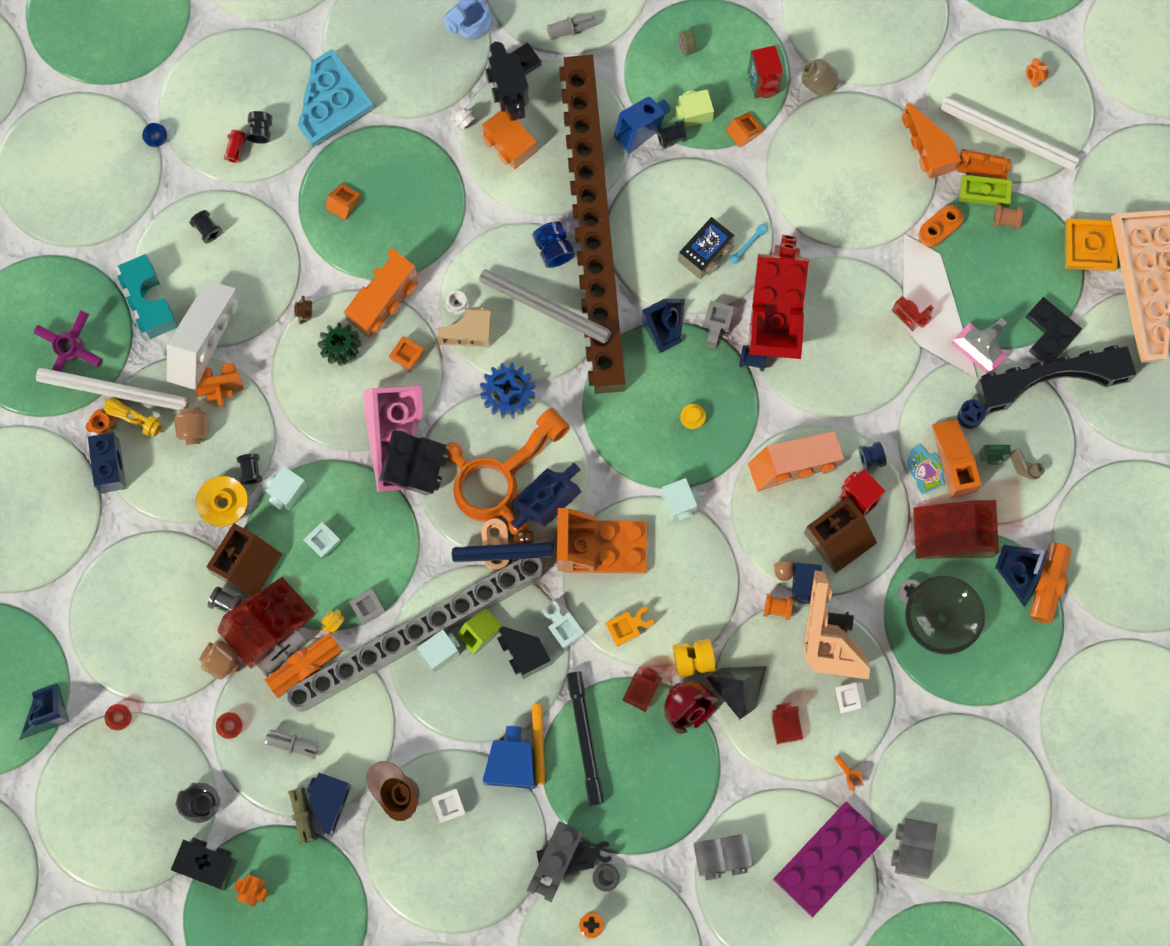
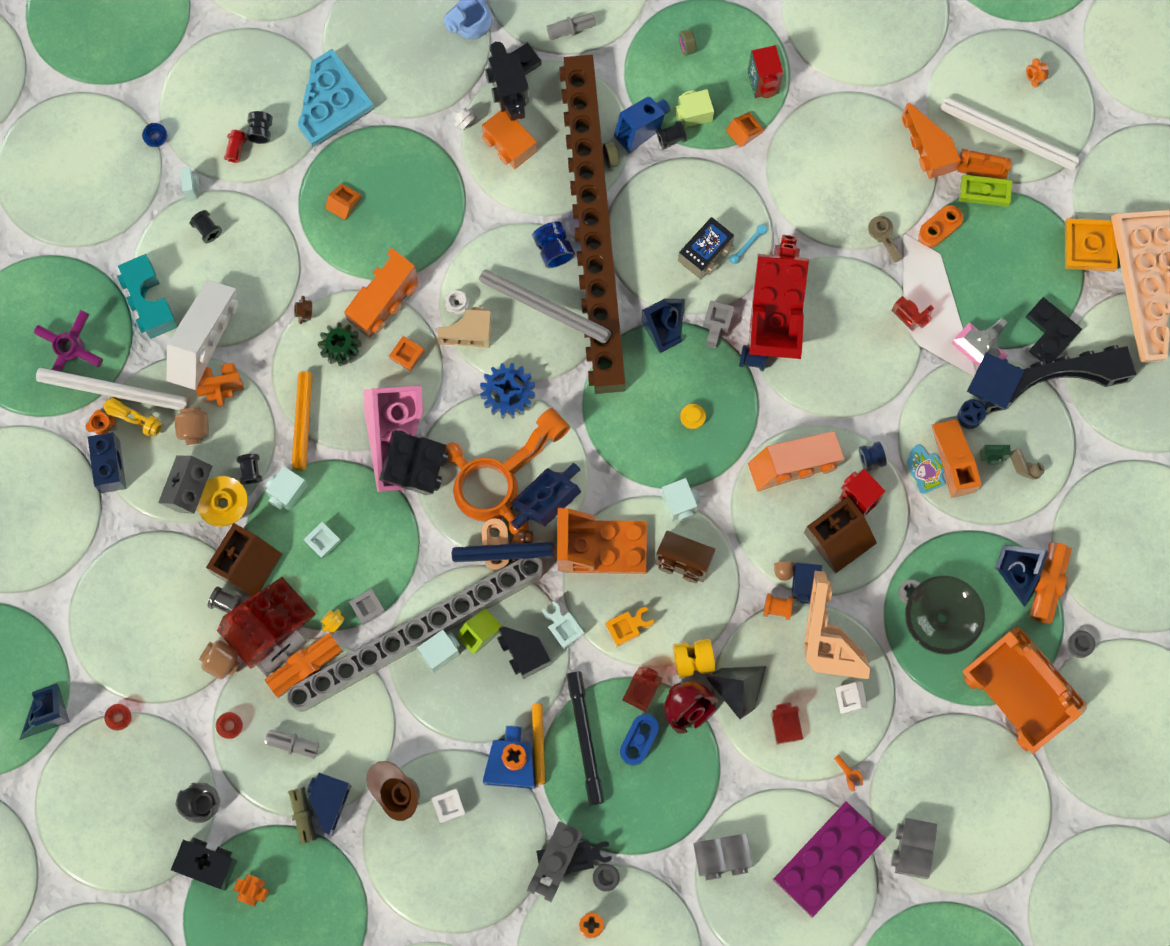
dark tan head [802,59,838,96] -> none
black pin [827,612,854,633] -> none
clear red slope [913,500,999,559] -> none
nougat bush [993,205,1023,230] -> none
none -> dark grey brick [158,455,213,514]
none -> light aqua plate [180,167,200,201]
none -> light orange axle [292,371,313,471]
none -> orange bush [502,744,527,771]
none -> olive tile [603,142,619,168]
none -> blue plate [620,714,659,766]
none -> reddish brown slope [655,530,715,583]
none -> dark tan plate [868,216,903,263]
none -> orange windscreen [962,626,1087,754]
none -> dark blue piece [967,352,1025,410]
none -> dark grey tile [1067,631,1095,658]

